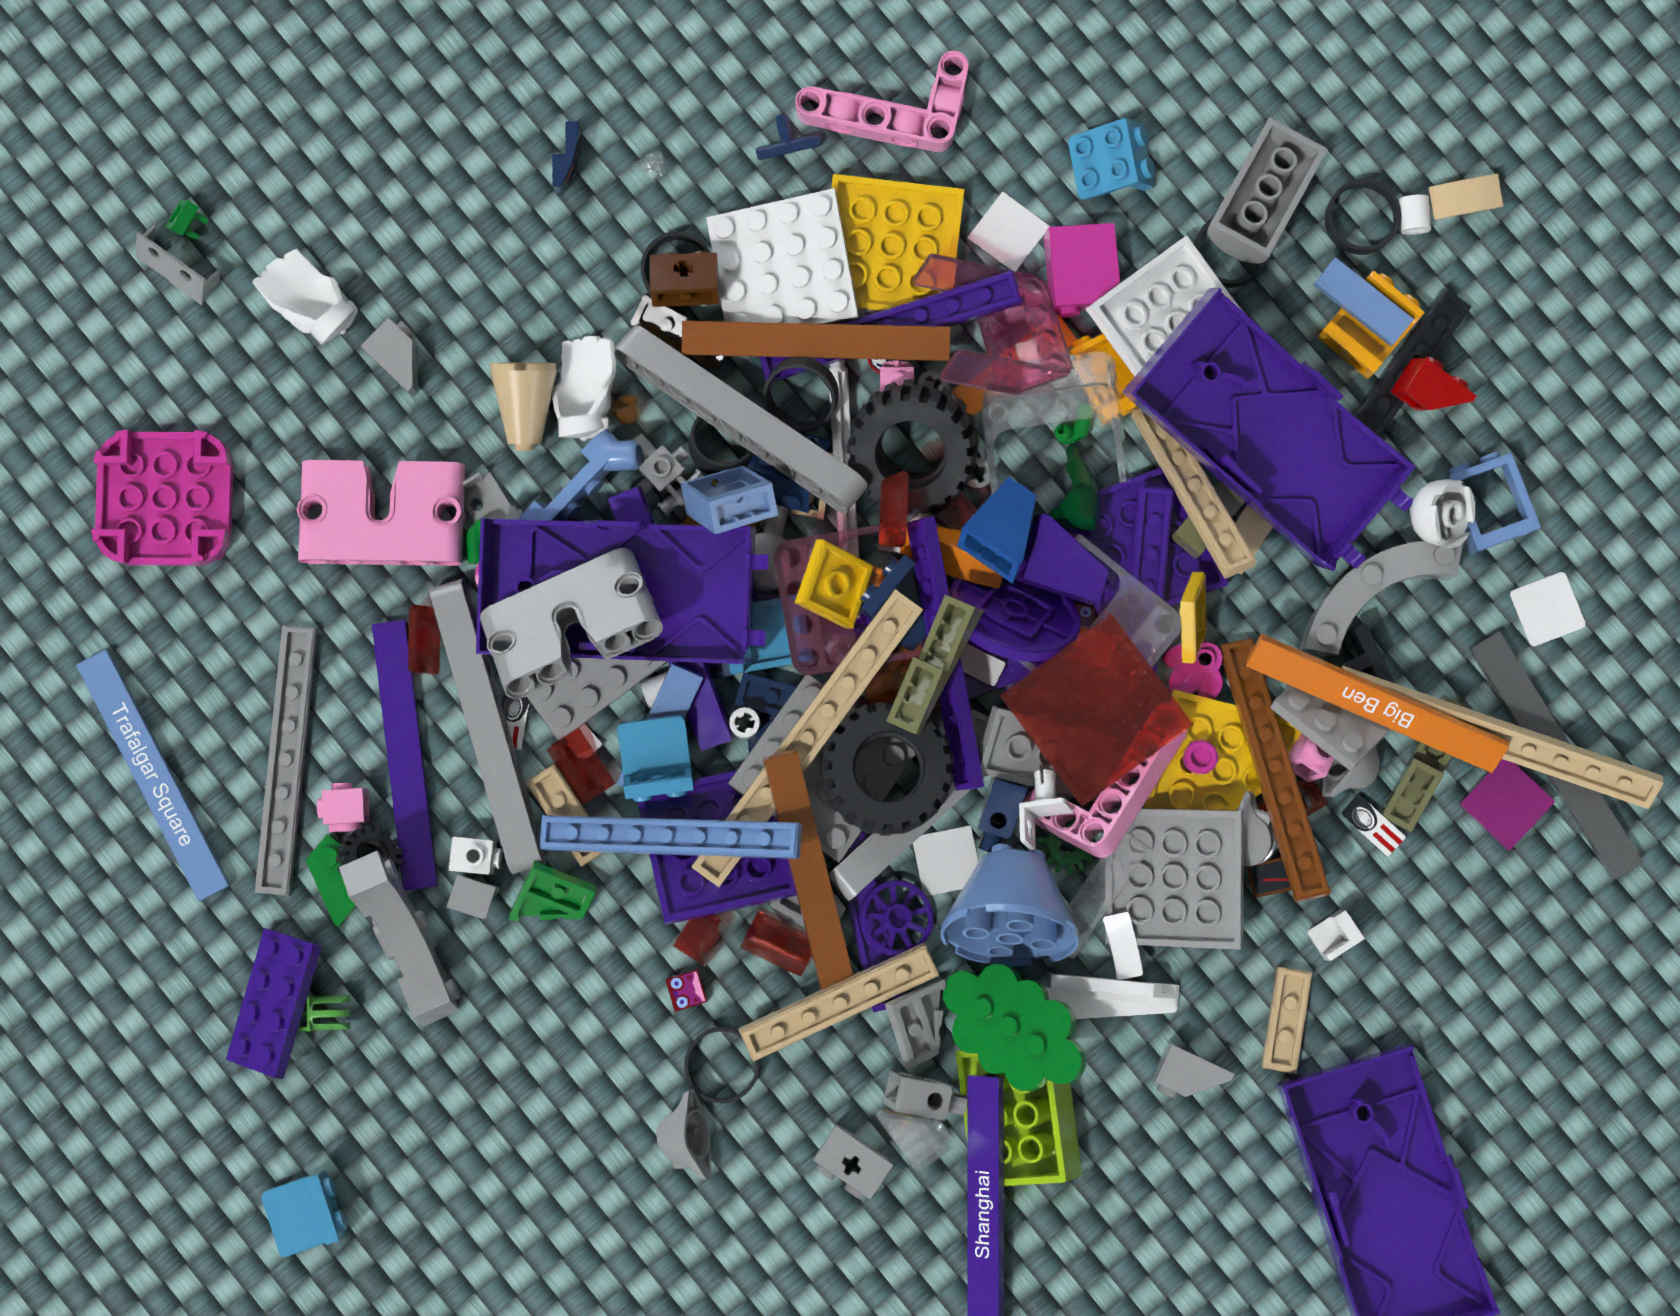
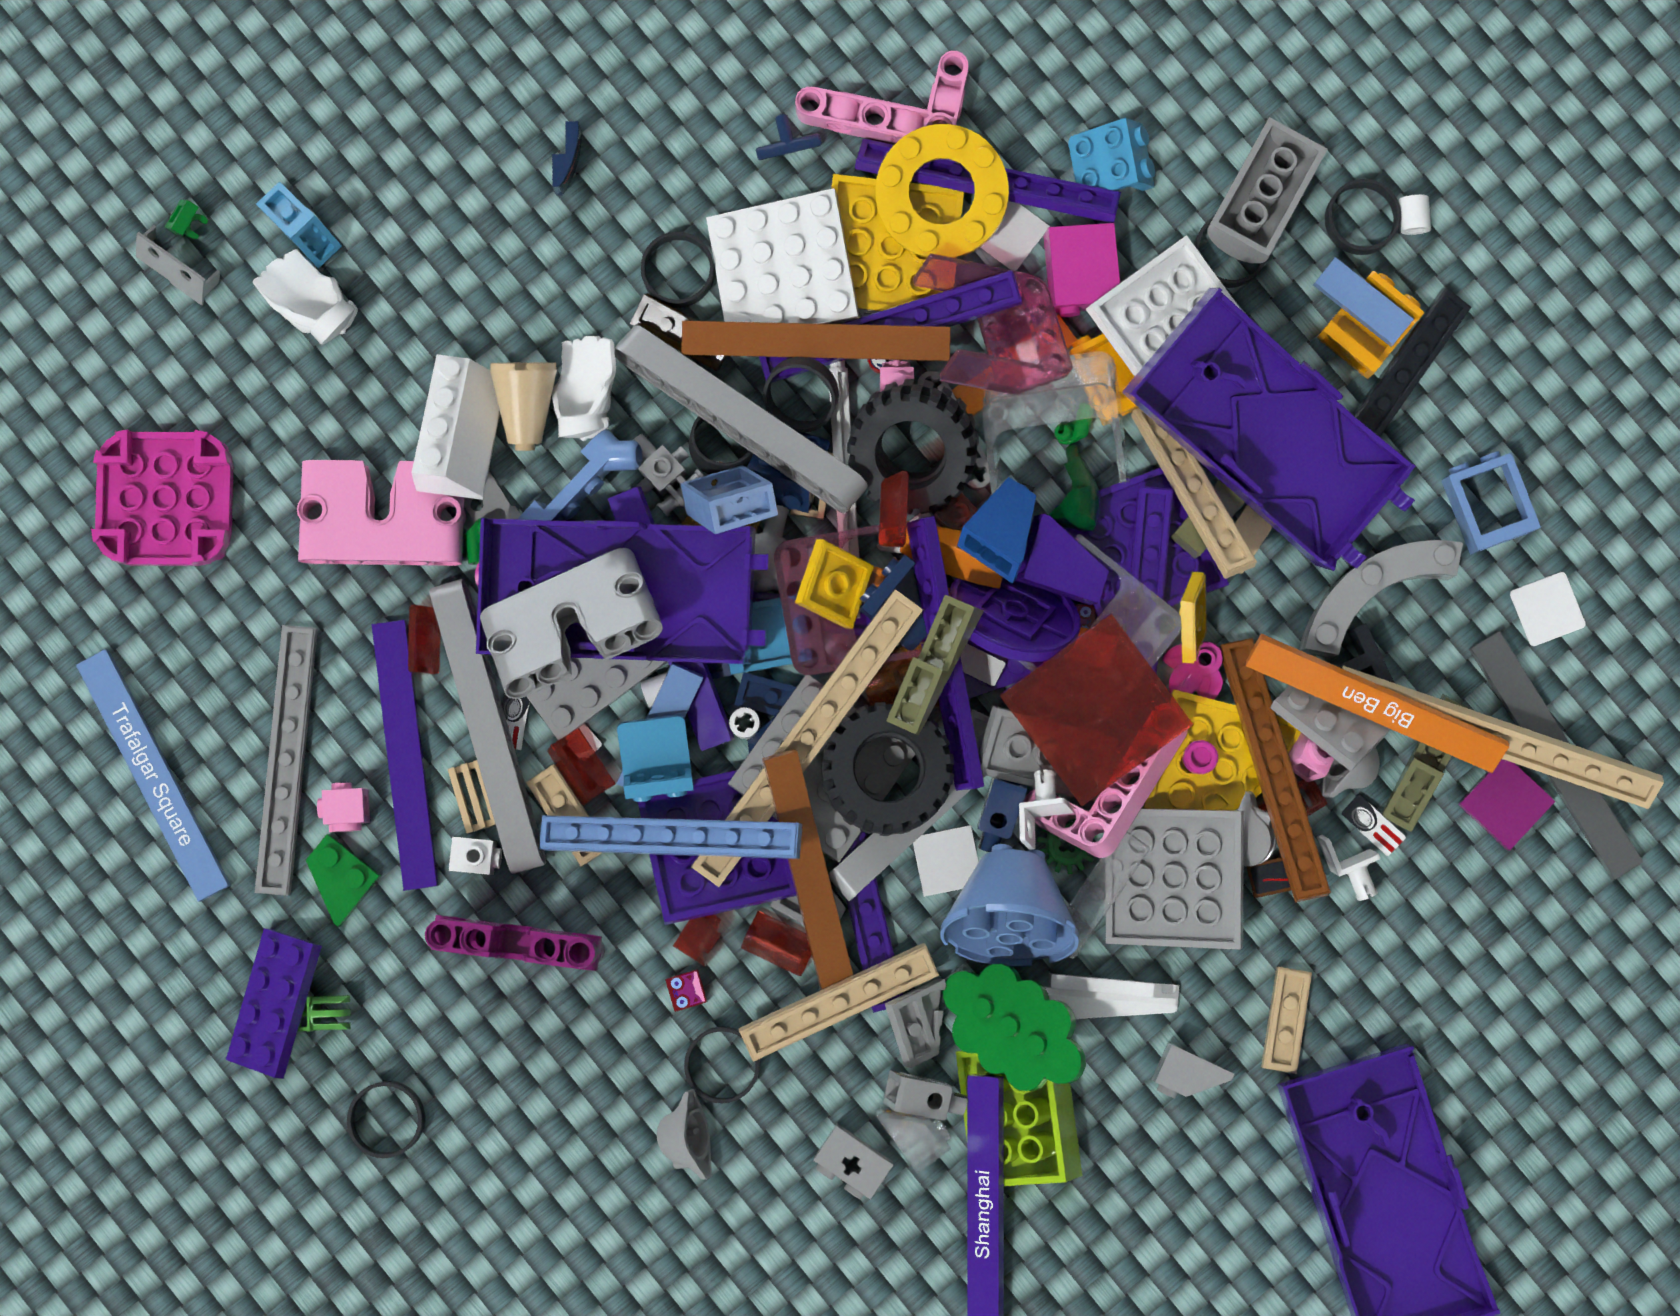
dark azure bracket [262,1170,347,1257] -> none
black tyre [336,825,403,874] -> none
light grey brick [339,851,460,1027] -> none
light grey slope [361,318,418,398] -> none
light grey panel [446,875,500,919] -> none
green wing [508,861,597,921] -> none
clear orange hinge [611,395,639,424] -> none
clear hinge [637,151,667,180] -> none
reddish brown brick [650,251,719,307] -> none
dark purple wheel [858,880,933,956] -> none
white sticker [1103,912,1143,980] -> none
white panel [1307,910,1365,961] -> none
red slope [1391,356,1477,411] -> none
white cylinder [1410,479,1475,548] -> none
tan slope [1429,174,1504,220] -> none
none -> dark azure bracket [256,182,342,269]
none -> black tyre [347,1081,425,1158]
none -> white slope [411,355,500,500]
none -> magenta connector [425,915,605,971]
none -> tan tile [448,760,496,834]
none -> dark purple tile [855,139,1121,223]
none -> yellow plate [875,124,1009,260]
none -> white bracket [1317,835,1380,901]

